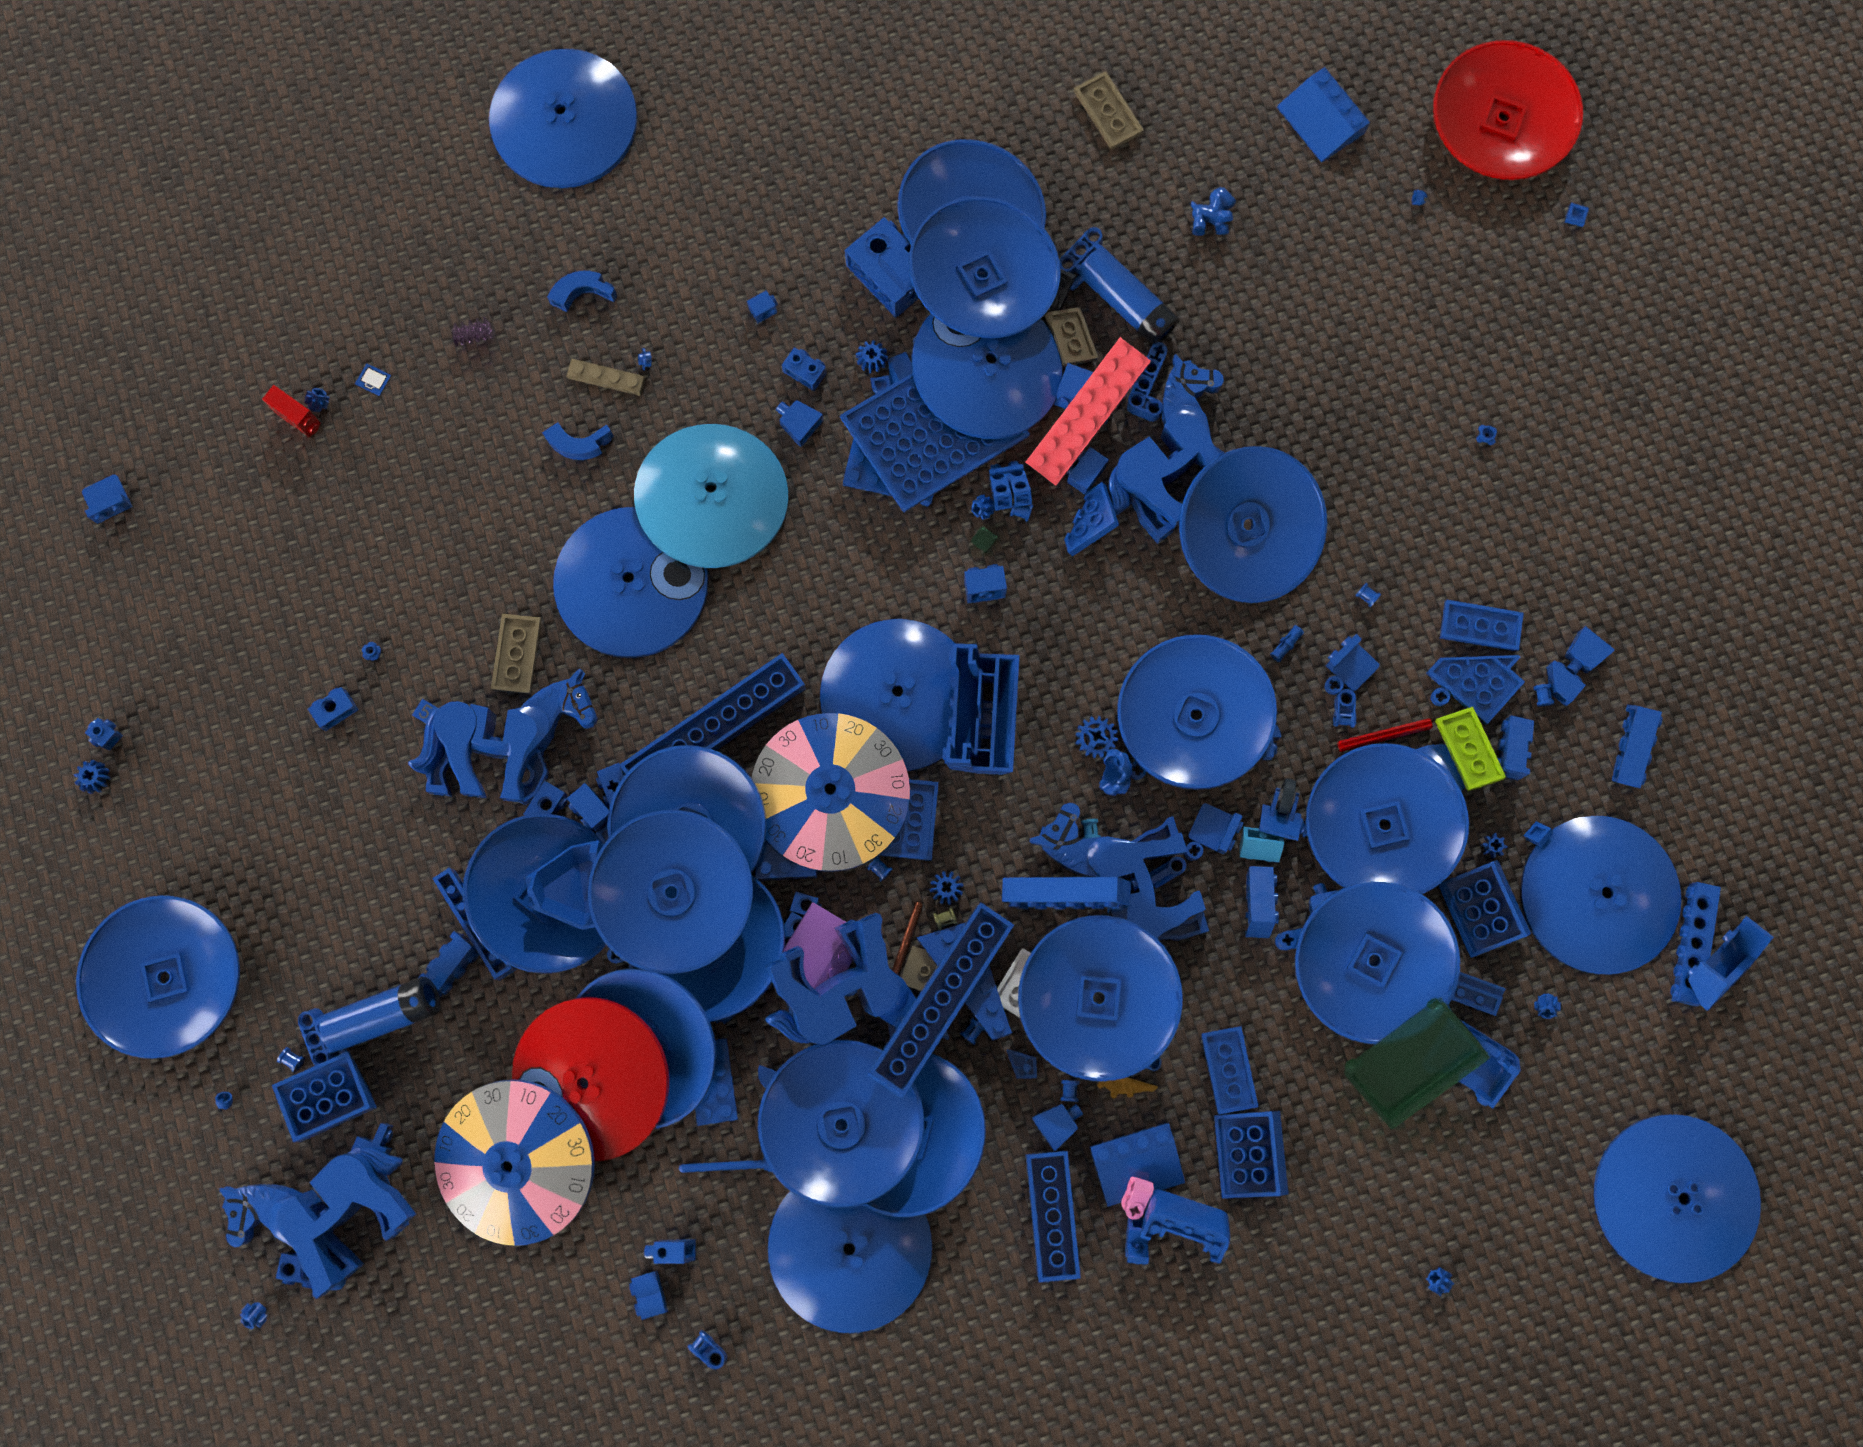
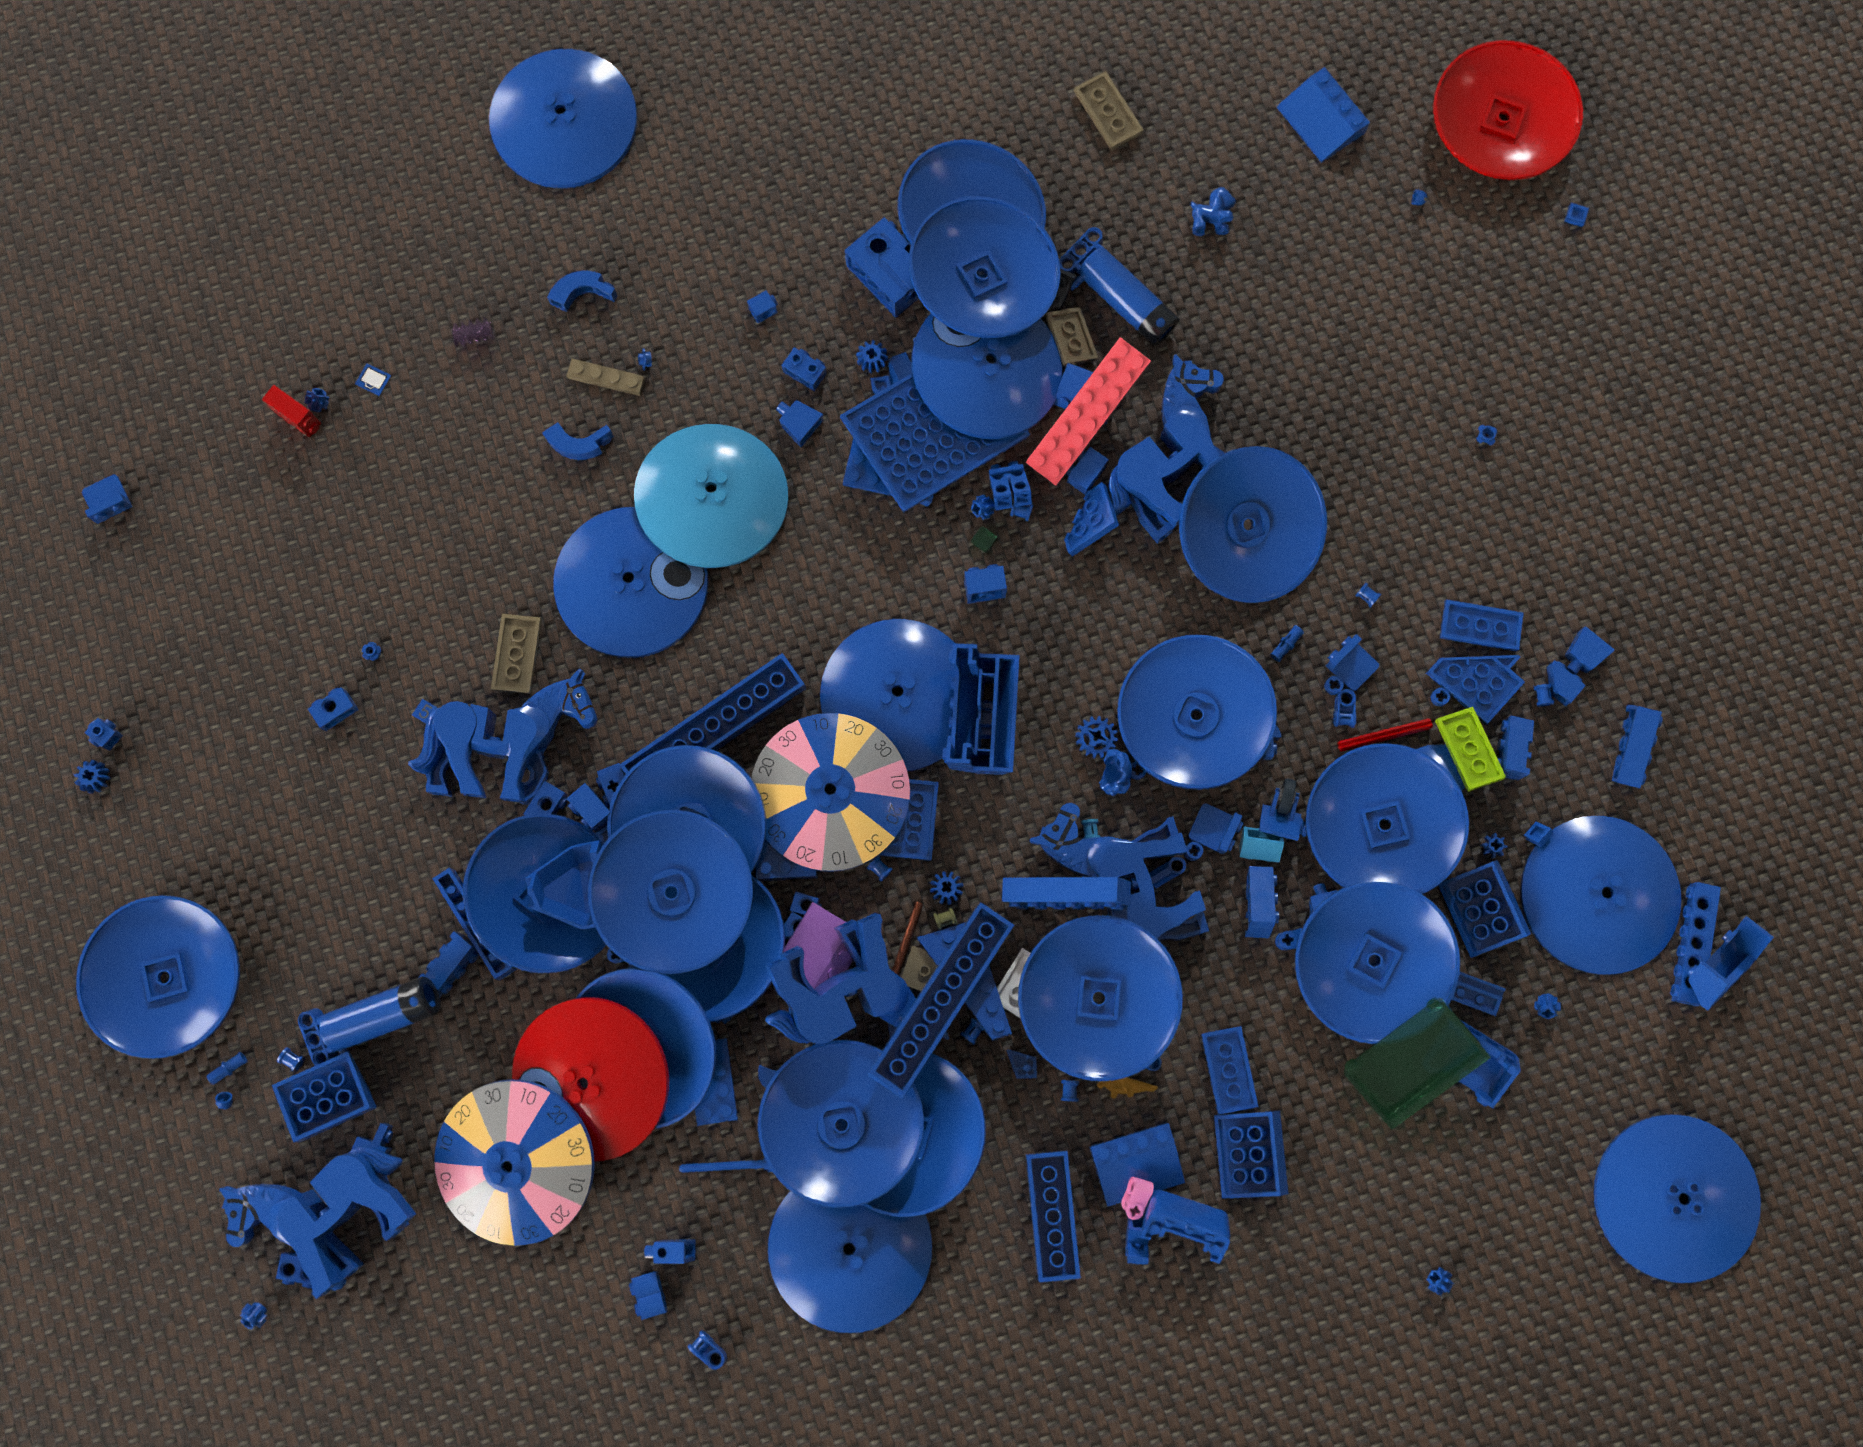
blue torso [1032,1104,1083,1151] -> none
blue beam [1127,342,1168,422] -> none
none -> blue axle [207,1052,248,1085]

